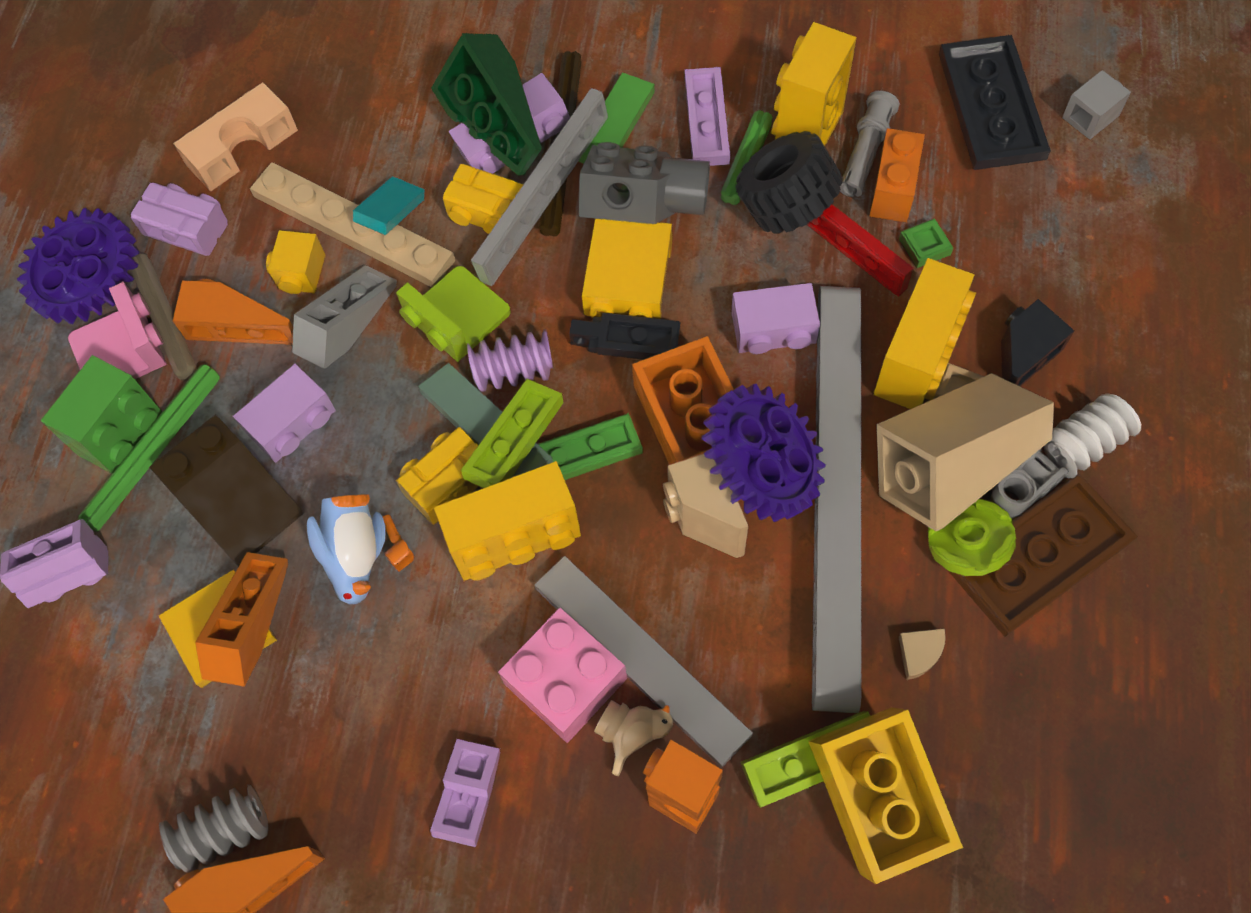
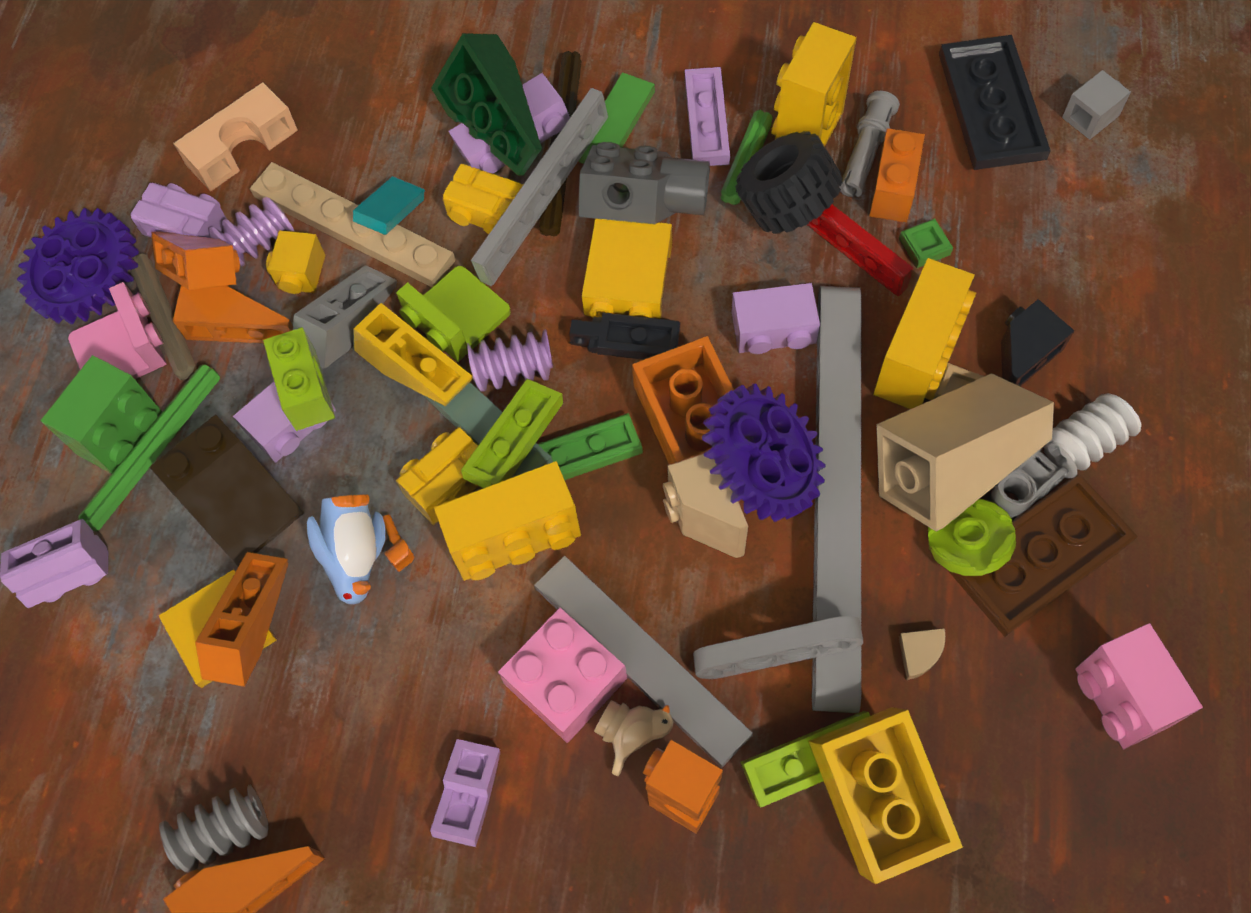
none -> orange slope [151,231,240,290]
none -> lavender piece [209,197,295,267]
none -> lime brick [263,327,336,431]
none -> yellow slope [353,303,472,406]
none -> light grey beam [693,616,864,679]
none -> bright pink brick [1075,623,1203,750]

